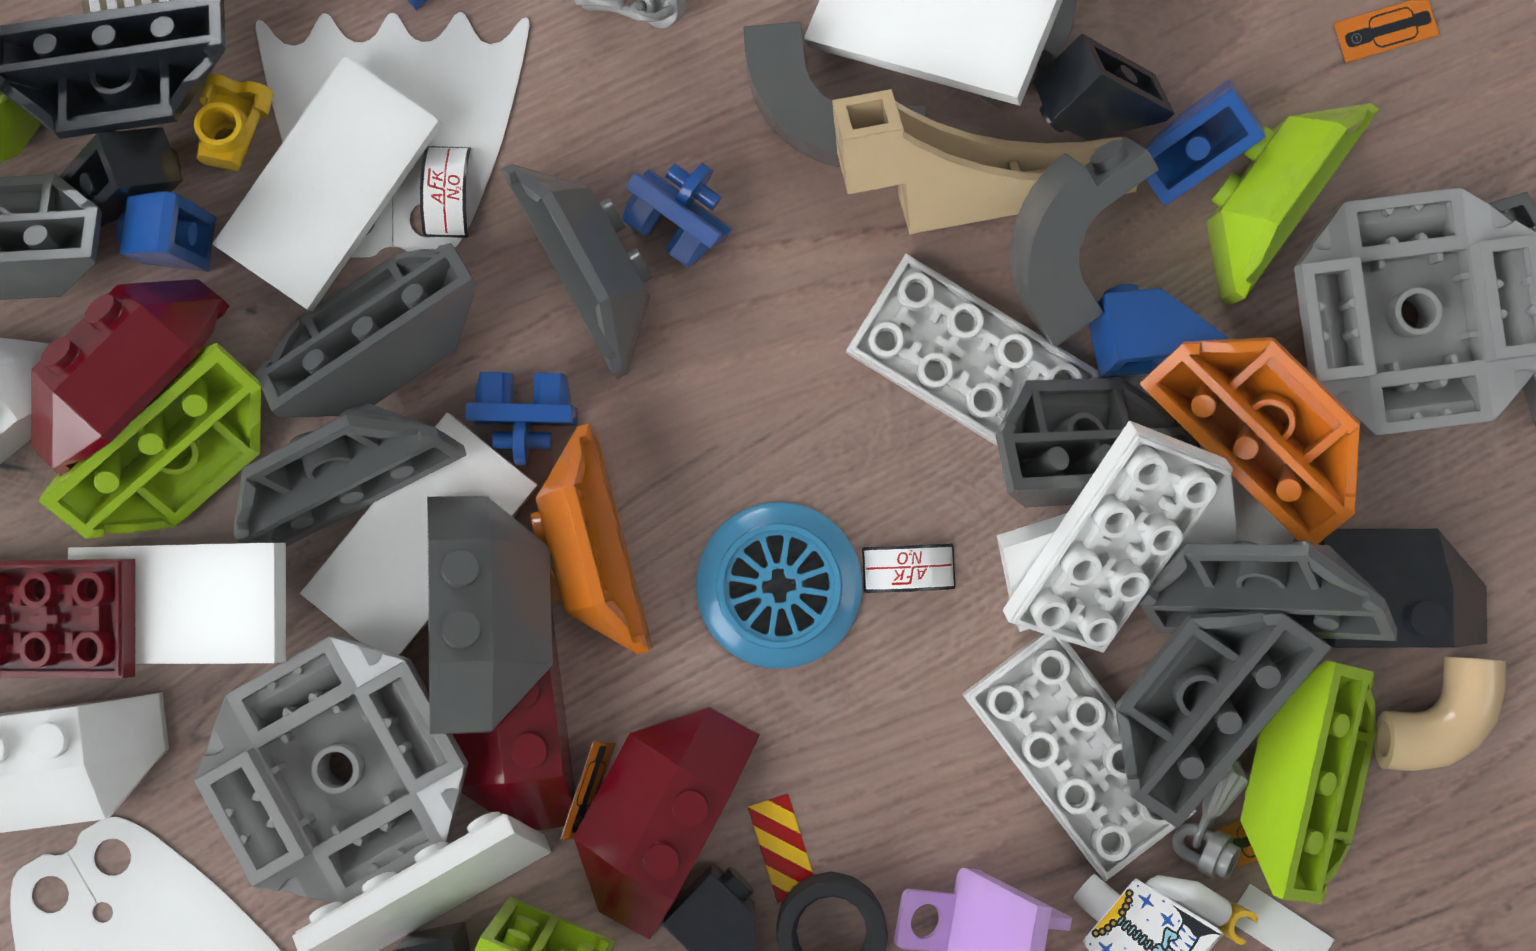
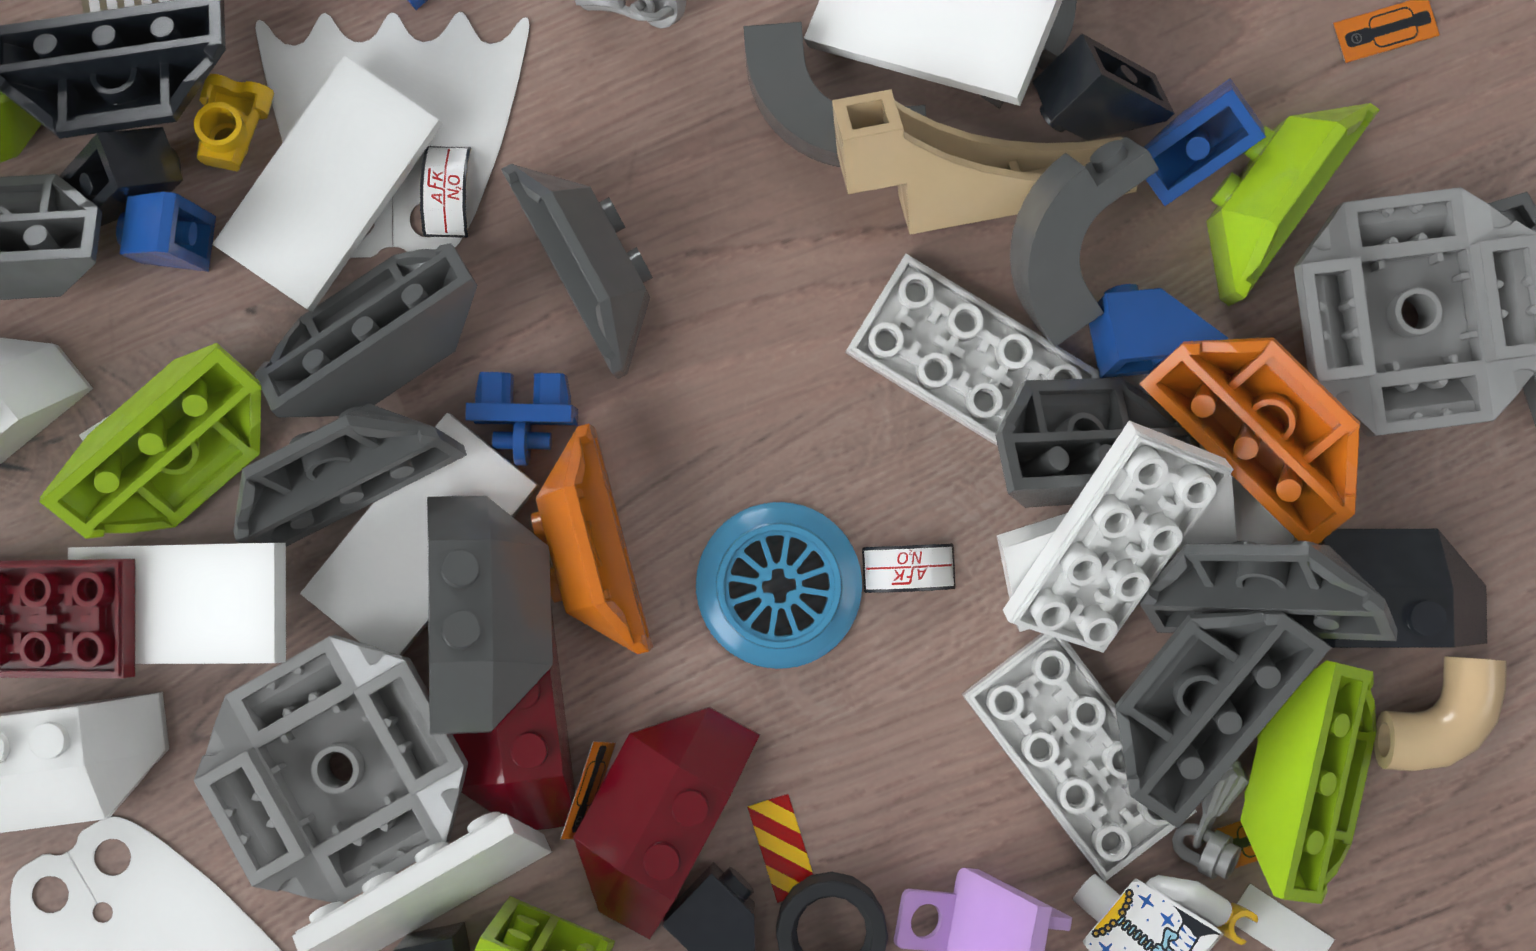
dark red wedge [31,279,230,476] -> none
blue hips [621,163,733,267] -> none

